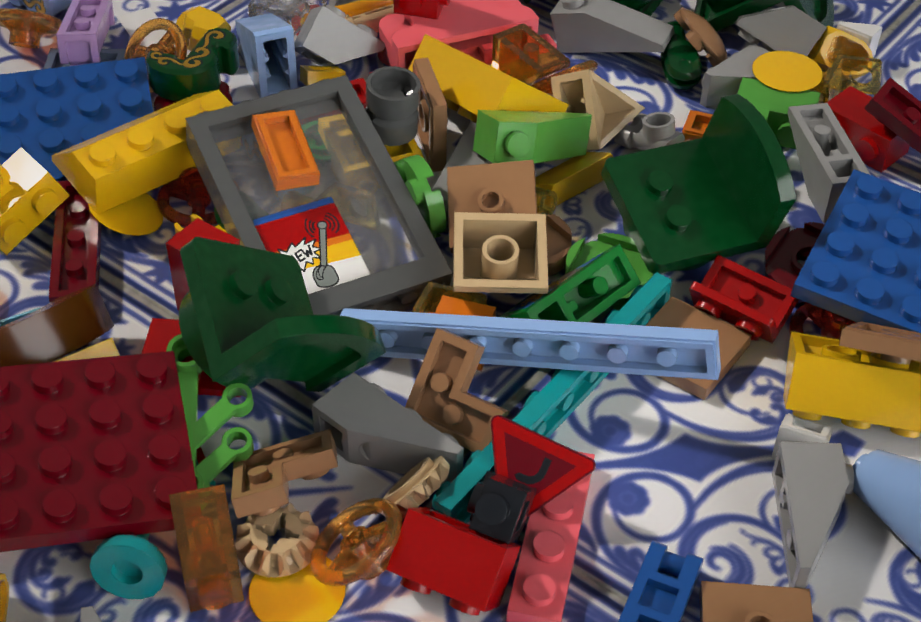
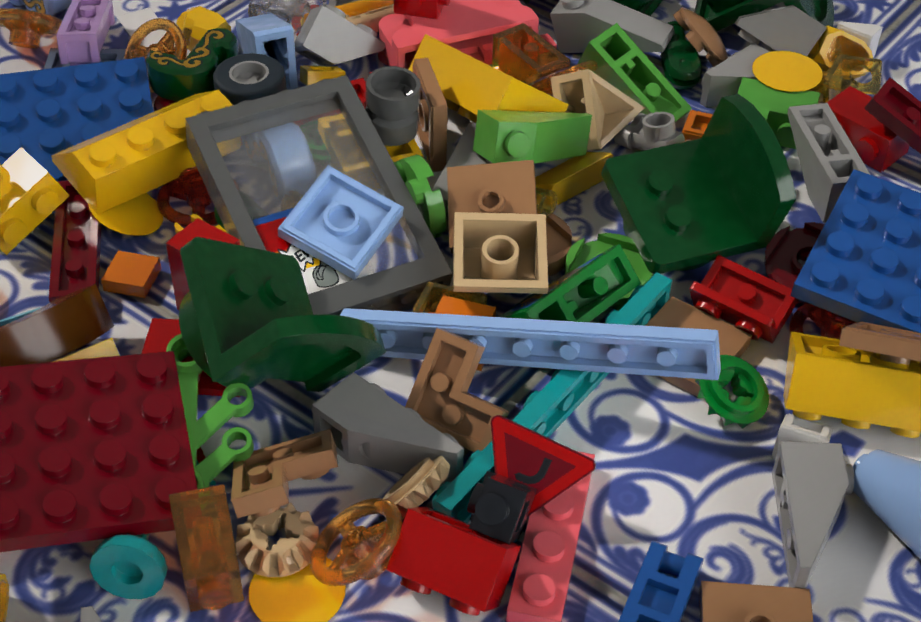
orange tile [251,110,320,191] -> none
none -> orange tile [101,250,161,298]
none -> black wheel [213,53,287,105]
none -> light blue tile [278,165,404,280]
none -> bright green slope [577,23,692,123]
none -> green gear [695,355,769,429]

